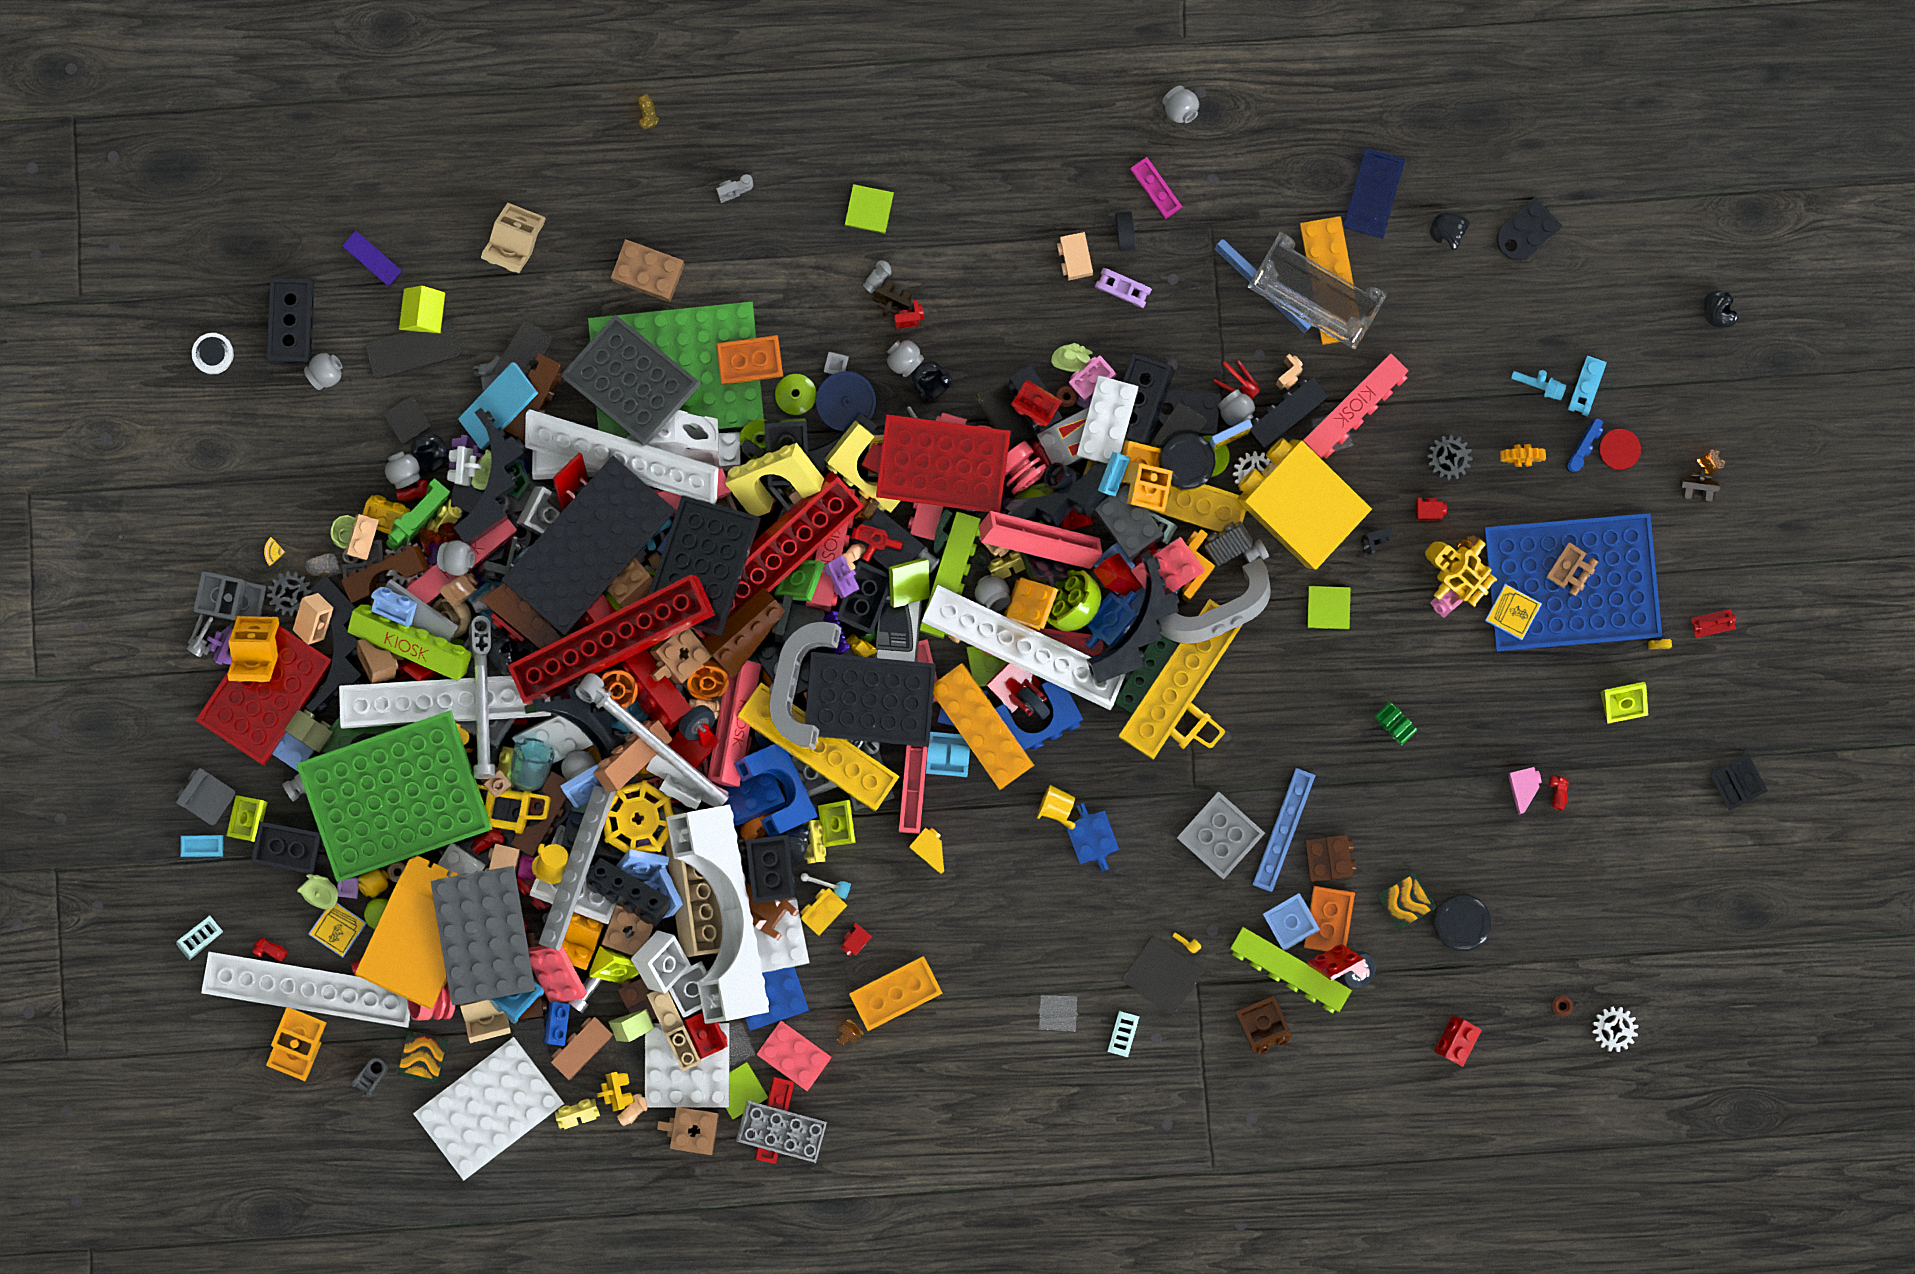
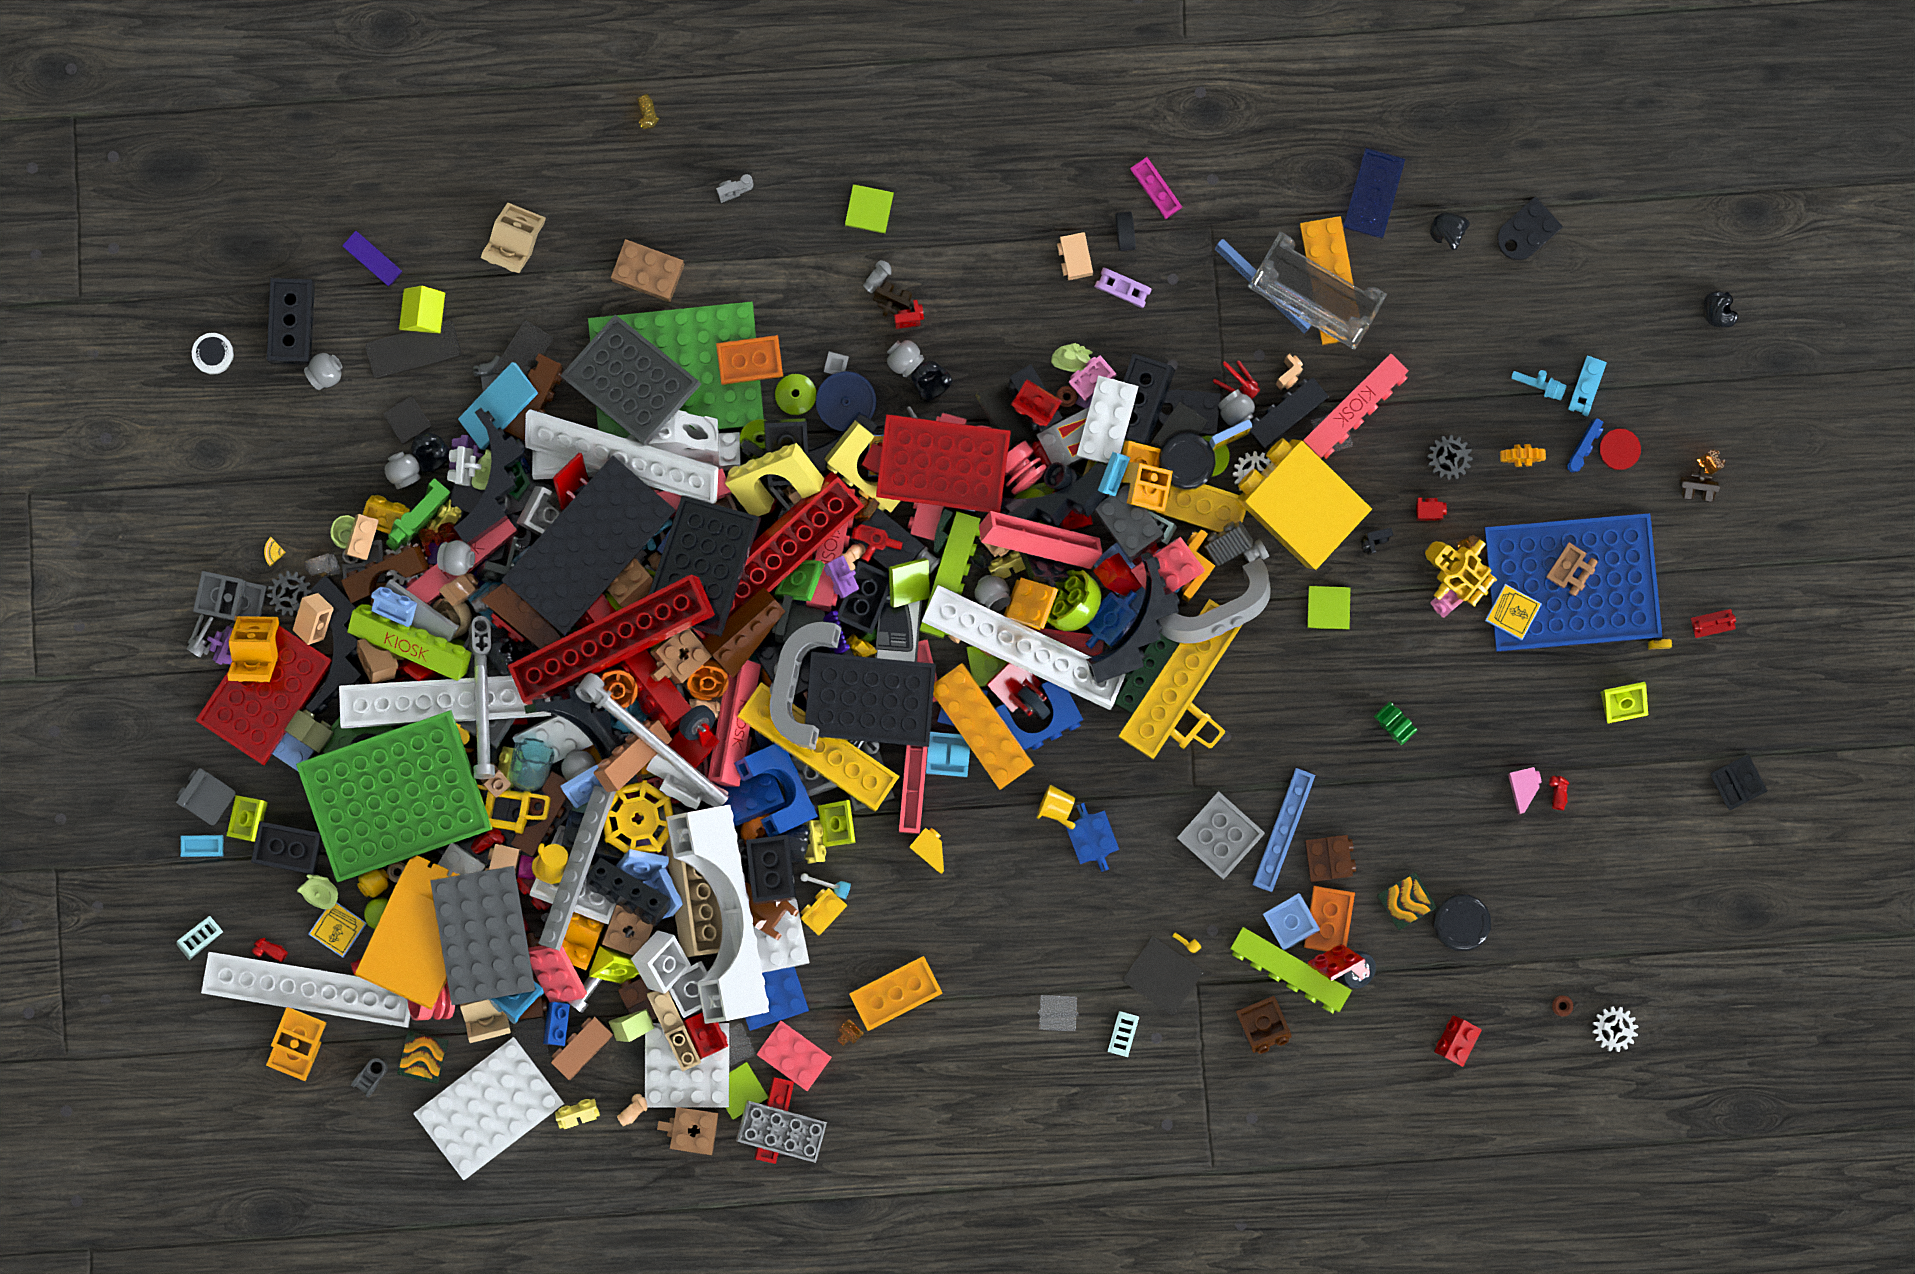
light grey wheel [282,774,306,801] -> none
lavender tile [337,877,359,899] -> none
red arm [397,480,428,503] -> none
yellow hips [597,1072,633,1111] -> none
red brick [841,923,872,956] -> none
light grey piece [1162,85,1199,123] -> none

